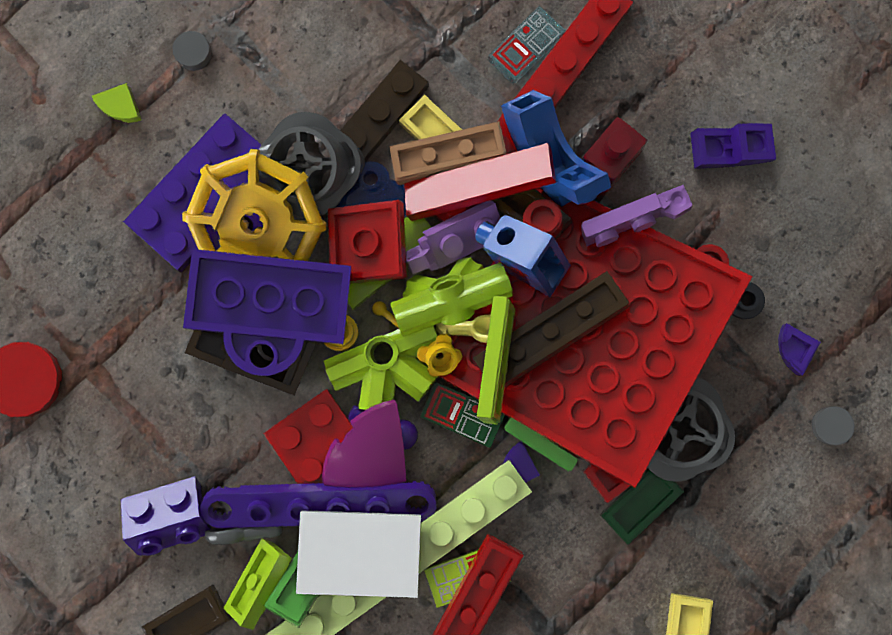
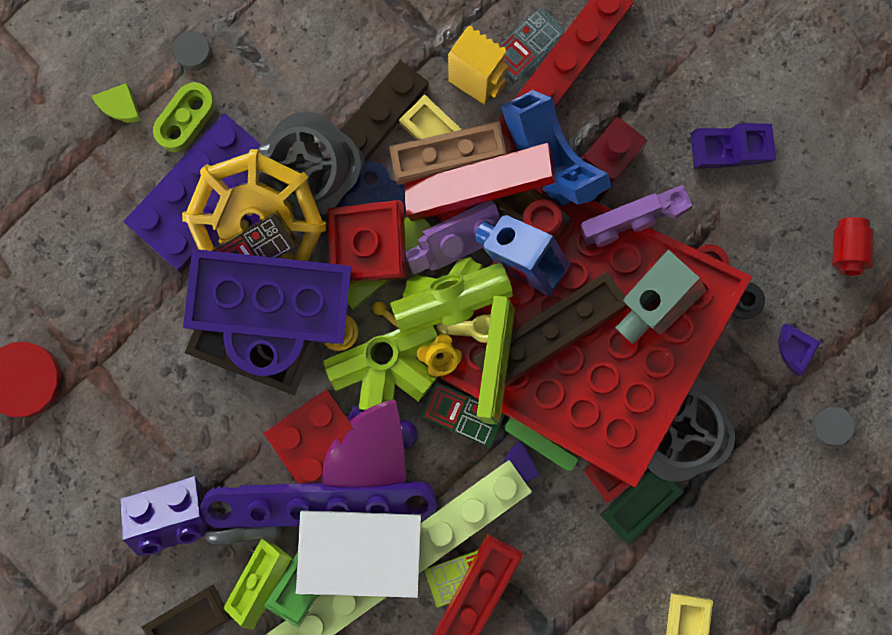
none -> lime plate [153,82,216,152]
none -> dark brown tile [211,210,299,258]
none -> yellow brick [448,26,509,105]
none -> sand green torso [615,250,707,344]
none -> red brick [832,217,874,276]

